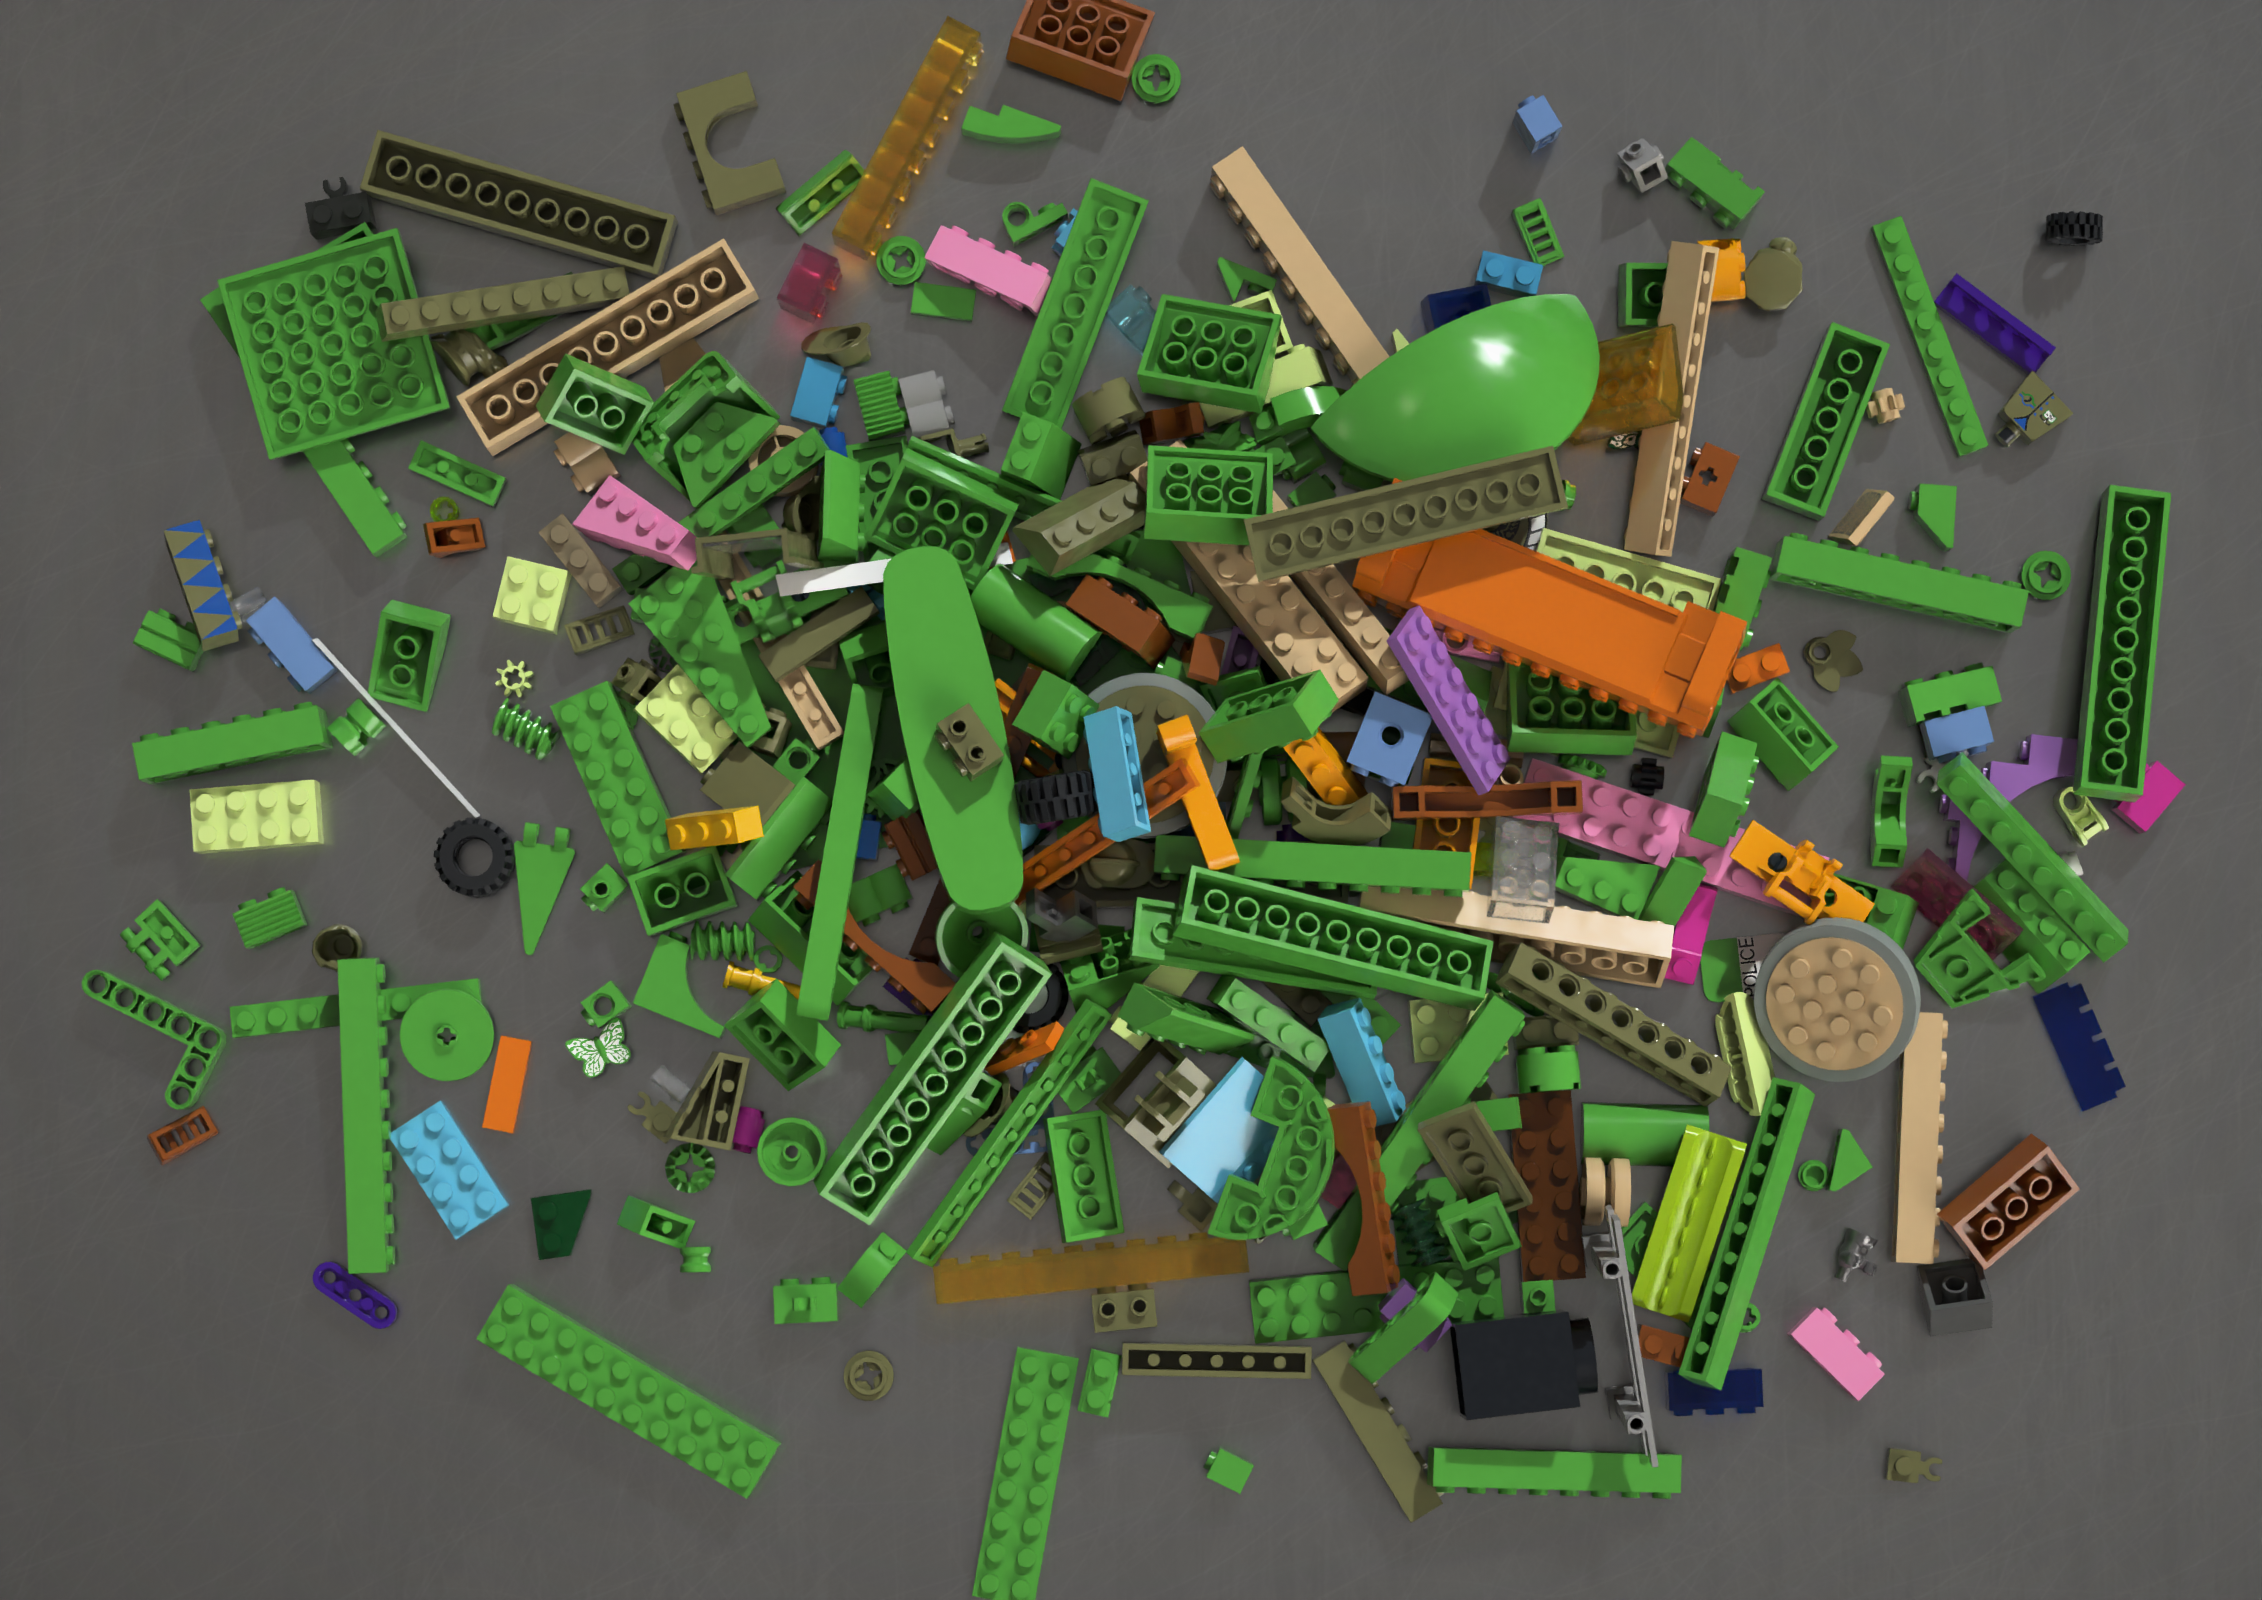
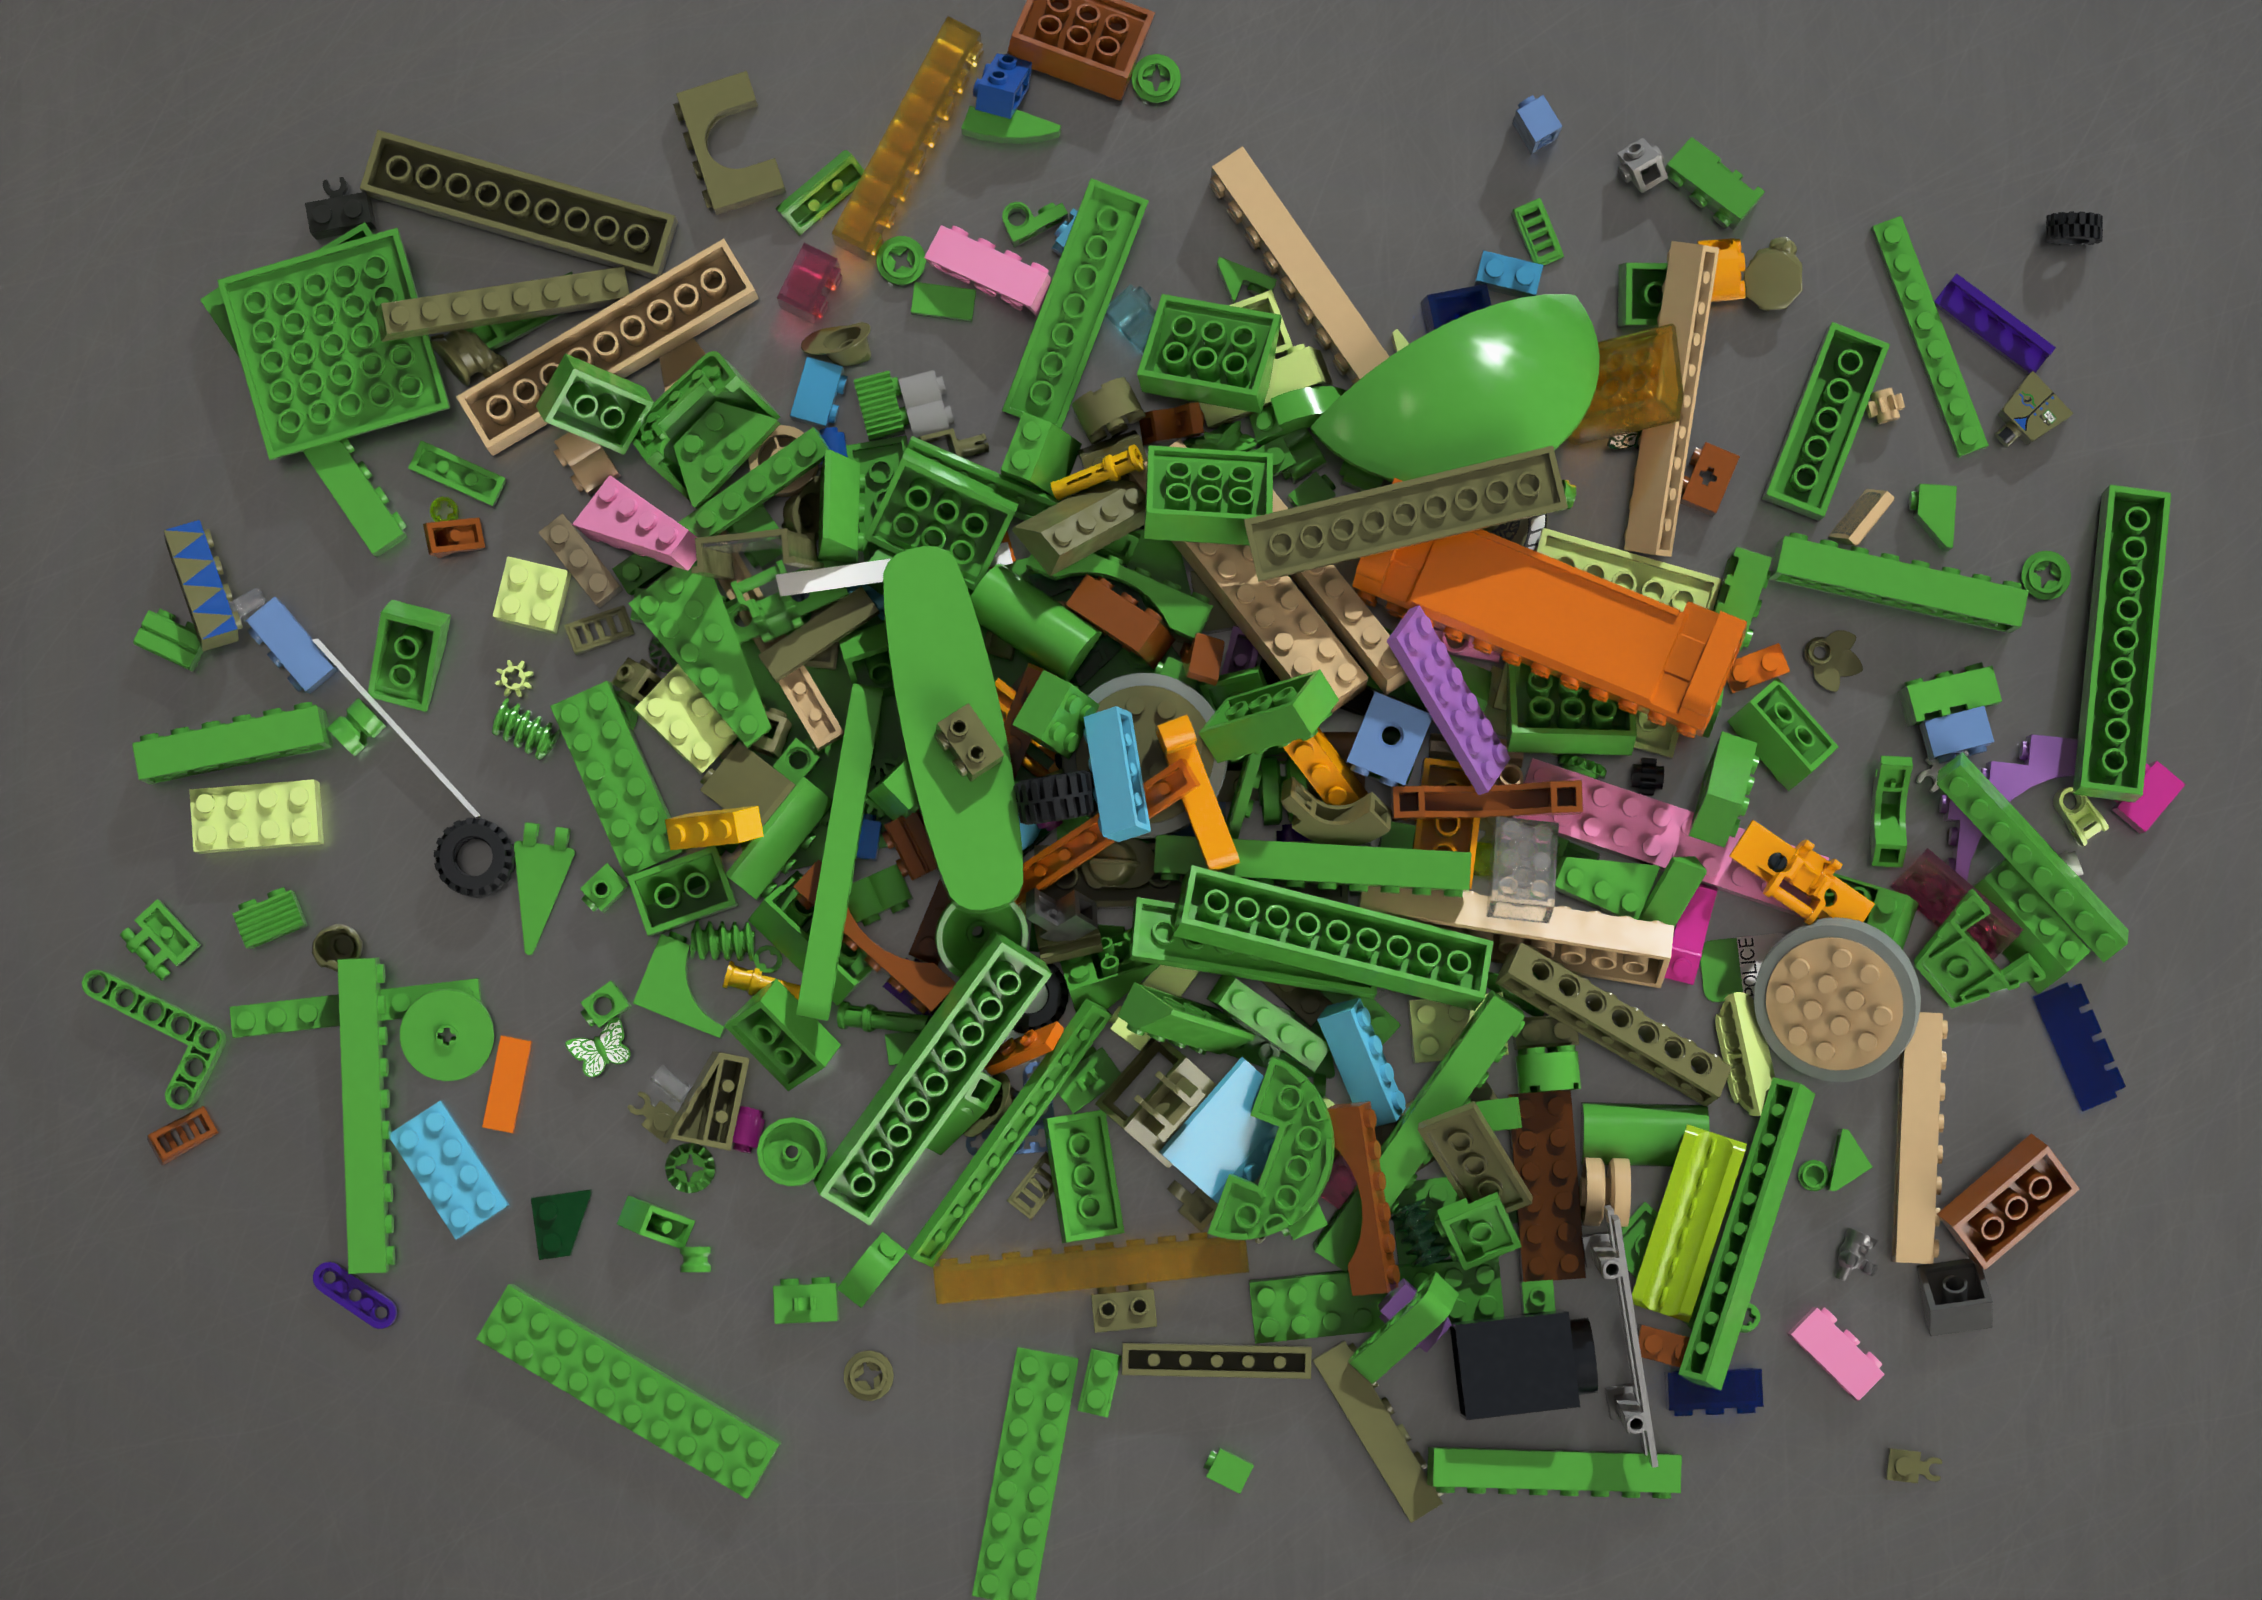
none -> blue brick [973,53,1032,119]
none -> yellow pin [1051,444,1145,501]

